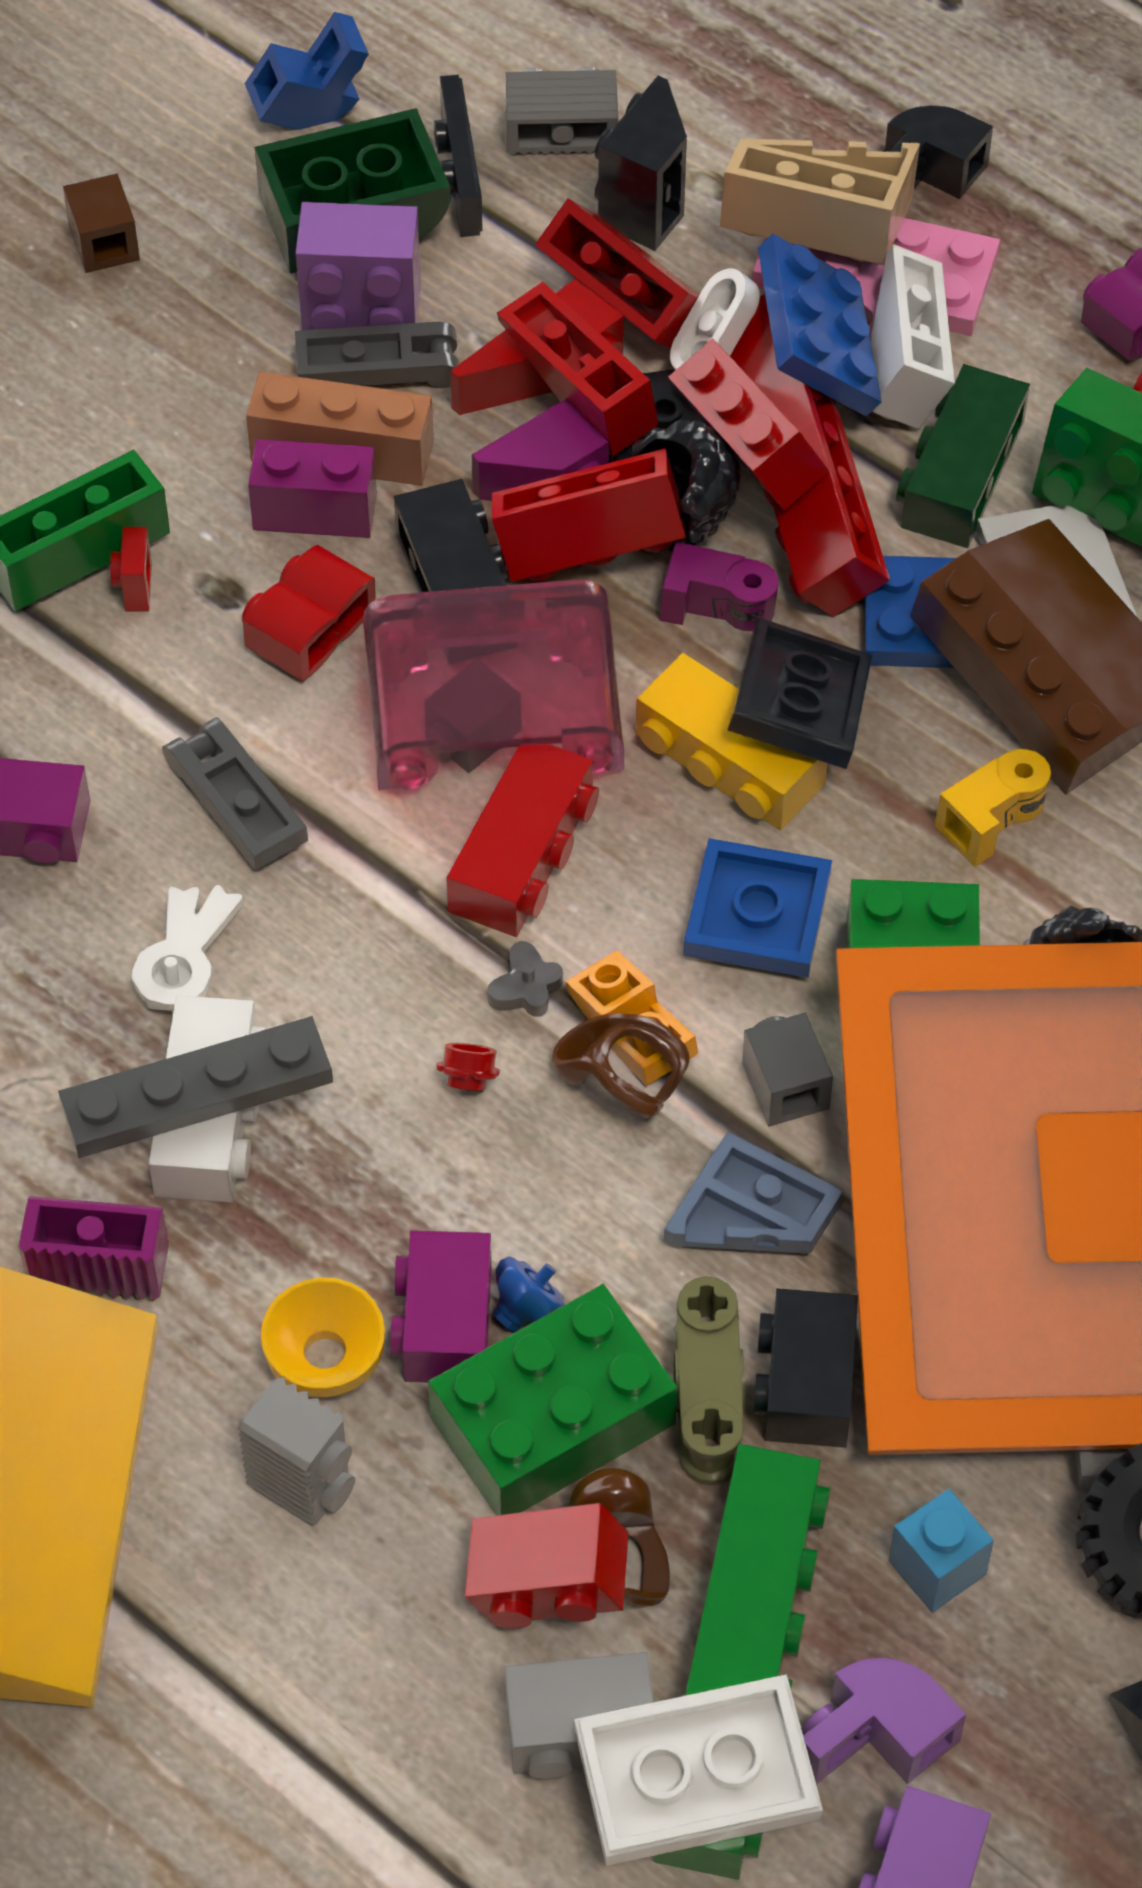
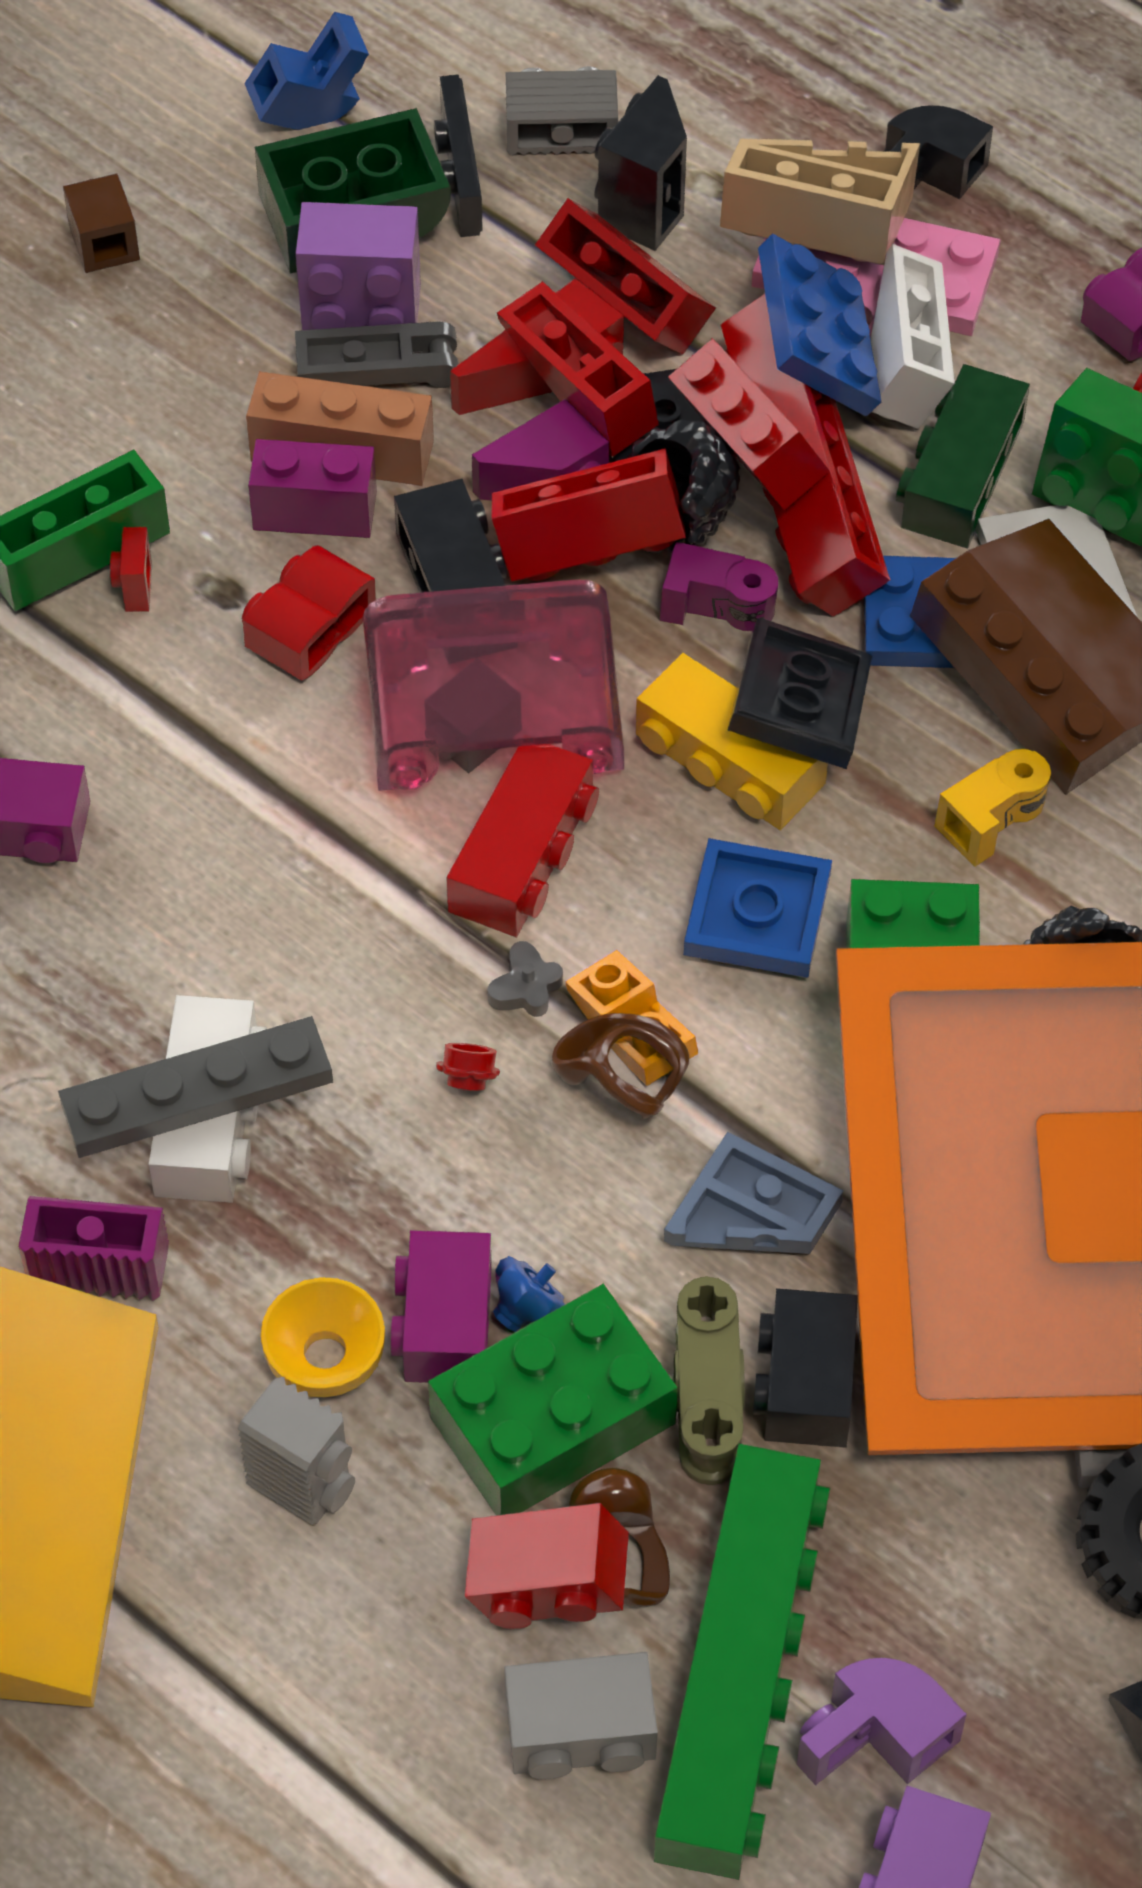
white piece [132,885,243,1013] -> none
dark grey plate [162,717,308,871] -> none
white tile [574,1674,823,1866] -> none
white plate [670,268,760,369] -> none
dark grey brick [742,1012,833,1127] -> none
dark azure brick [888,1488,994,1613] -> none

